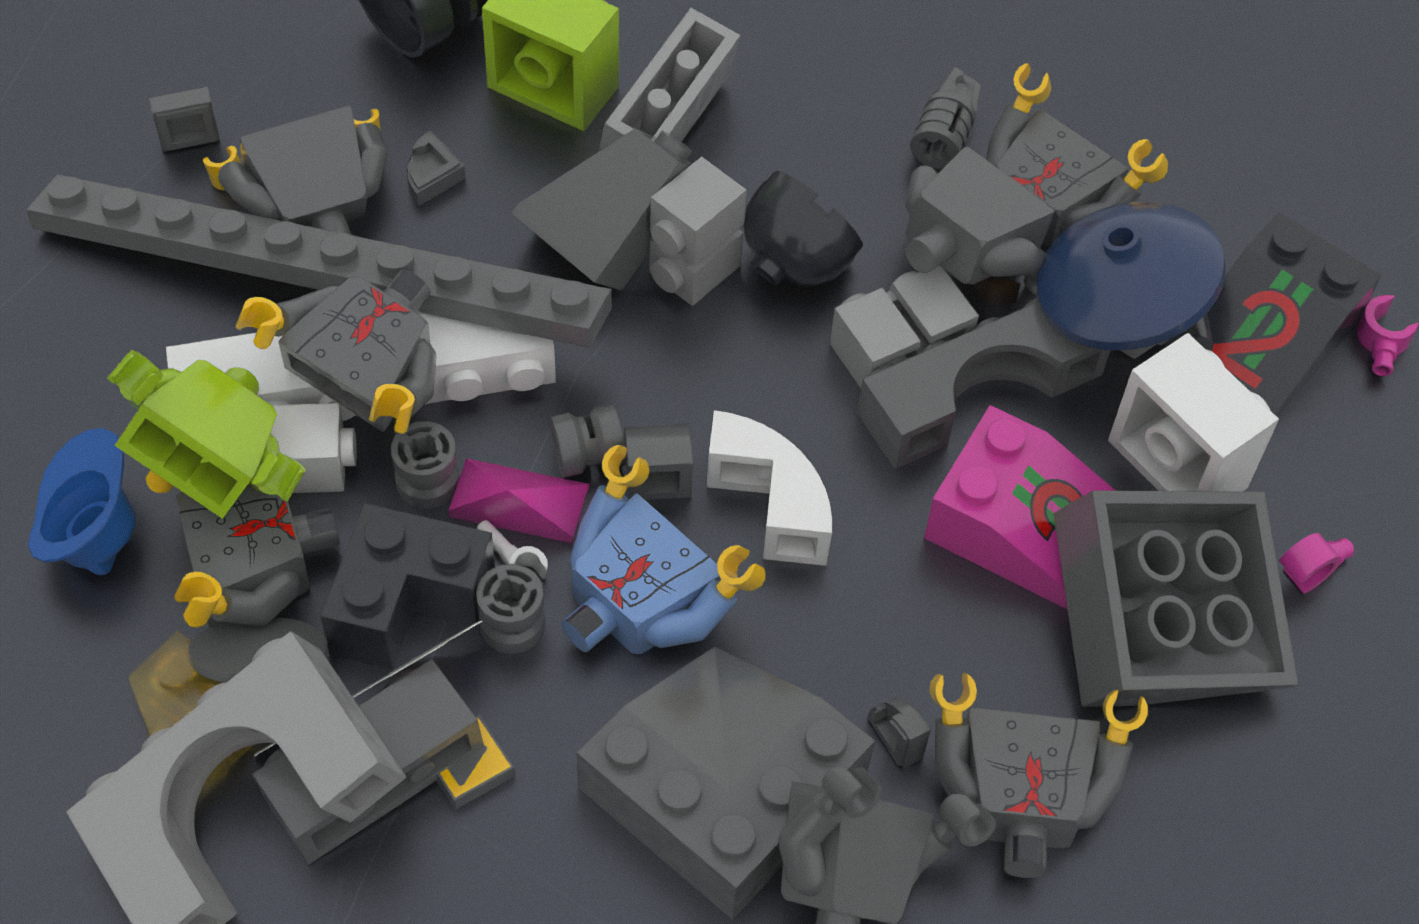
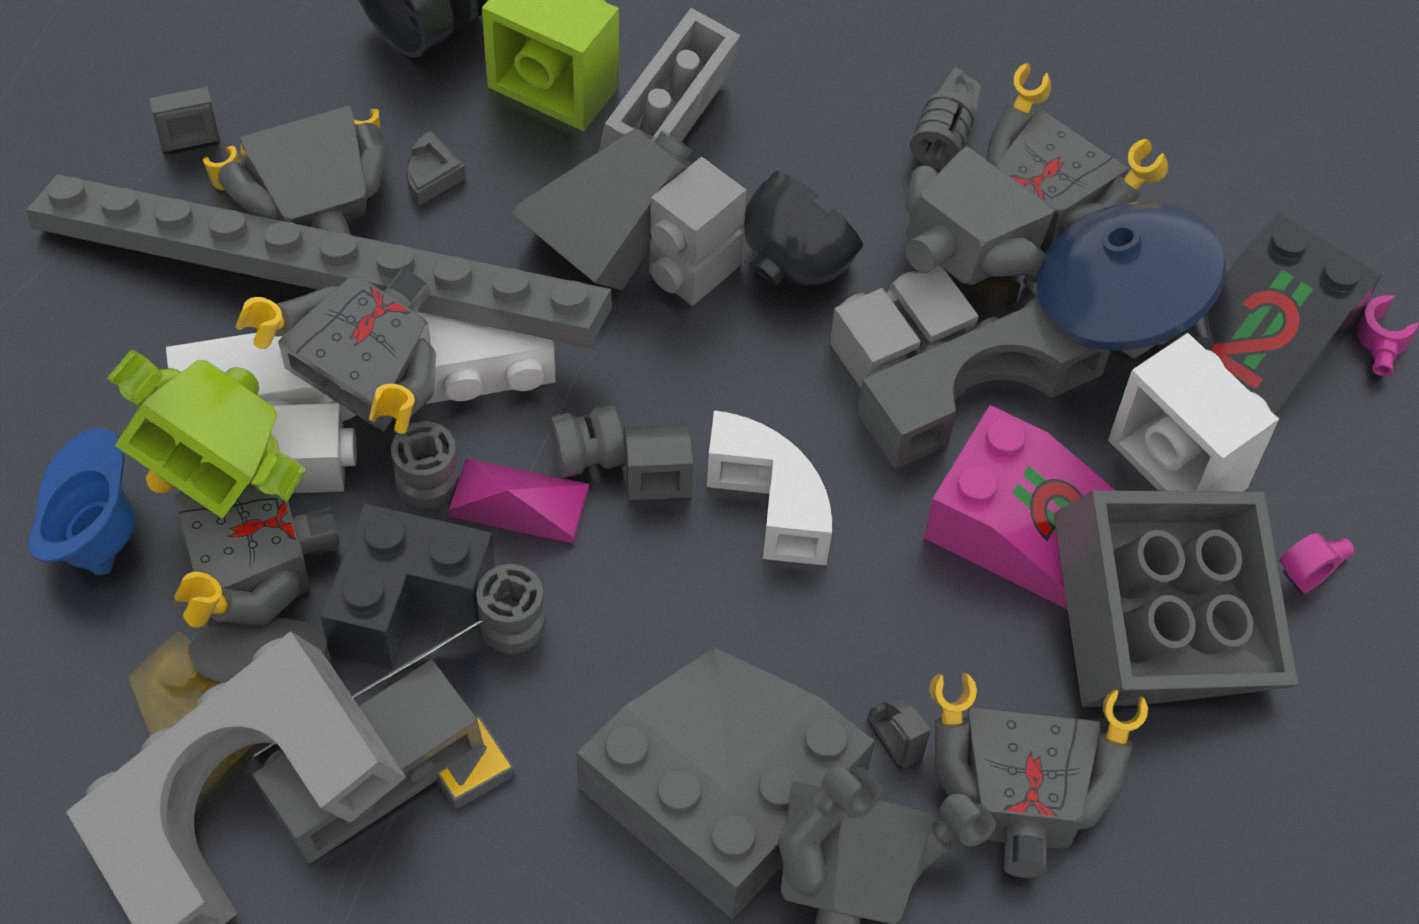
white hand [476,520,548,579] -> none
medium blue torso [561,445,766,654] -> none

